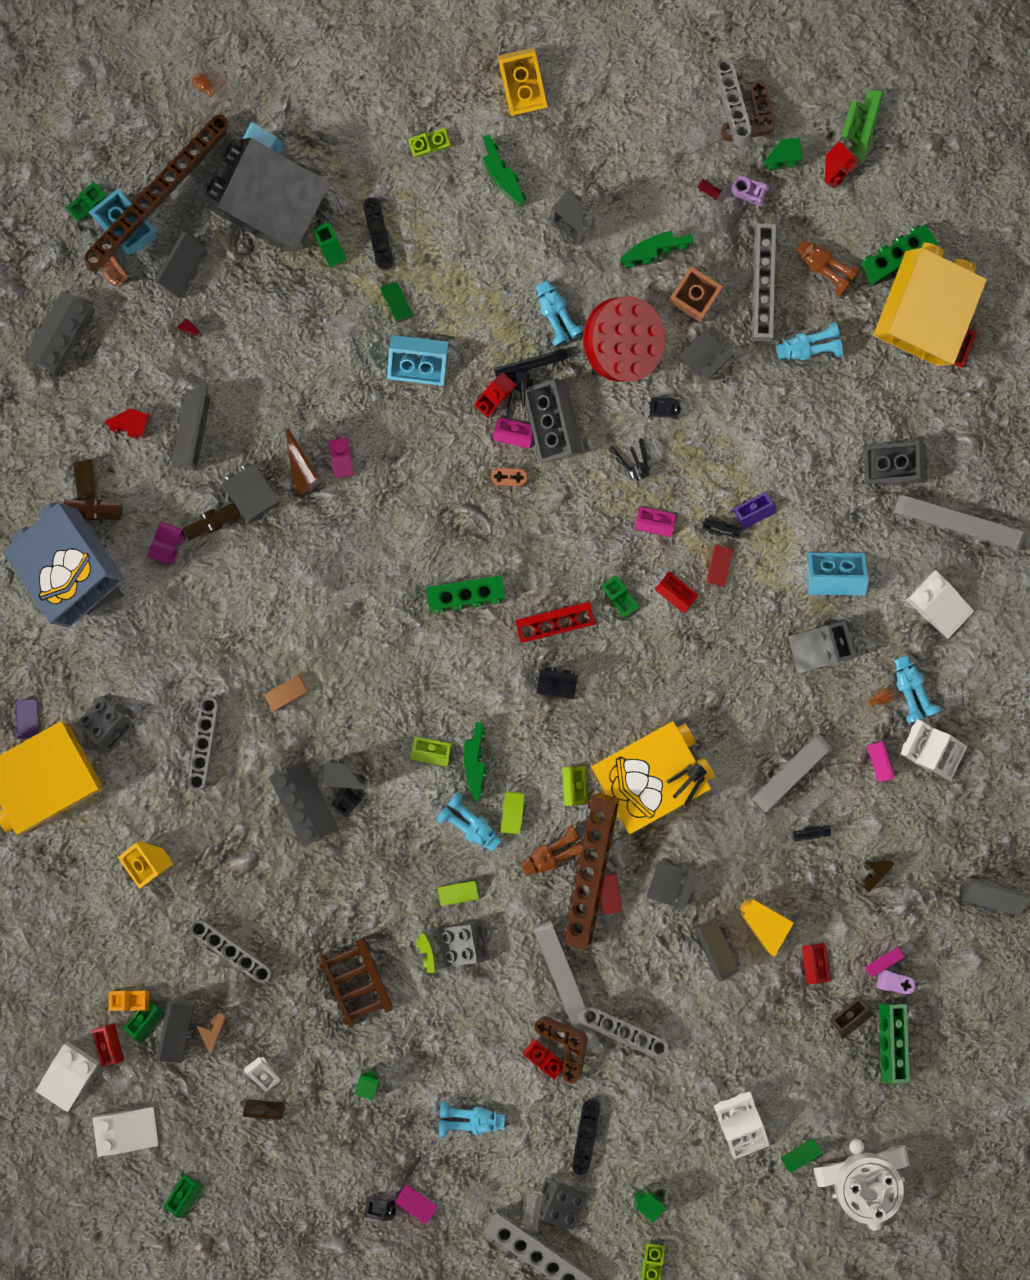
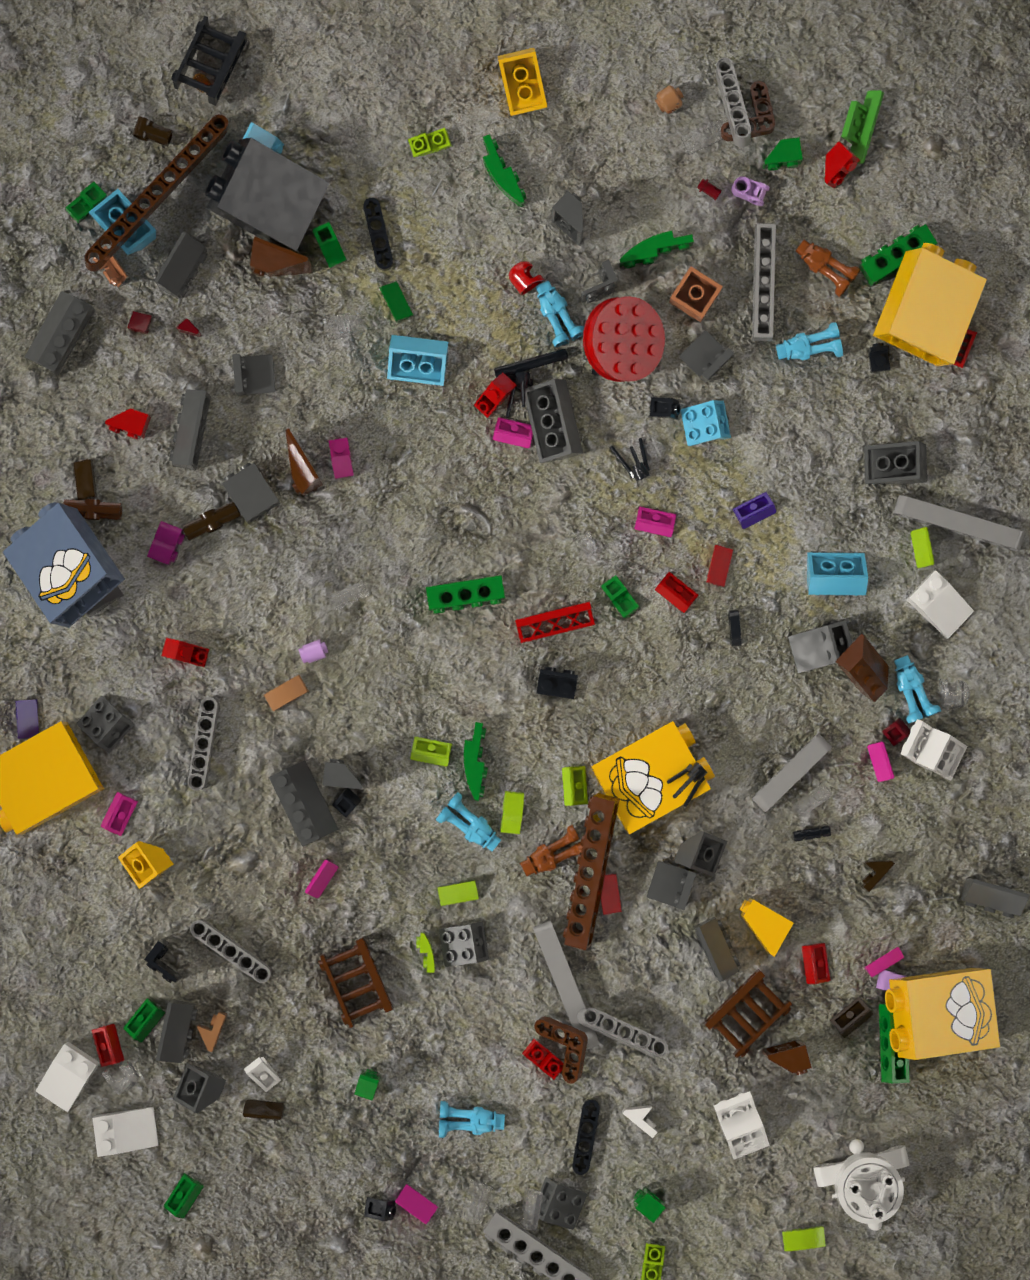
light orange slope [109,991,150,1011] -> none
nougat beam [491,468,527,487] -> none
black pin [702,517,742,539] -> none
green slope [781,1138,823,1173] -> none
clear orange cylinder [867,688,894,708] -> none
none -> dark pink slope [101,792,138,836]
none -> dark red slope [127,311,152,334]
none -> dark brown piece [132,116,173,147]
none -> black bracket [144,938,182,983]
none -> red slope [161,638,209,668]
none -> black fence [172,16,247,106]
none -> dark grey slope [173,1063,226,1113]
none -> dark grey bracket [232,354,276,396]
none -> reddish brown slope [250,237,313,277]
none -> lavender brick [298,639,328,663]
none -> dark pink slope [305,859,338,898]
none -> red helmet [508,261,545,295]
none -> dark grey bracket [581,259,618,303]
none -> white slope [622,1105,658,1138]
none -> medium nougat head [655,85,684,114]
none -> dark grey slope [674,831,727,877]
none -> medium azure bracket [681,400,731,446]
none -> reddish brown fence [703,969,792,1058]
none -> black beam [728,610,742,647]
none -> reddish brown slope [762,1039,812,1075]
none -> lime slope [782,1226,826,1251]
none -> reddish brown slope [835,634,889,703]
none -> black bracket [868,343,890,373]
none -> dark red slope [882,717,911,746]
none -> yellow brick [885,968,1000,1060]
none -> lime slope [910,527,935,568]

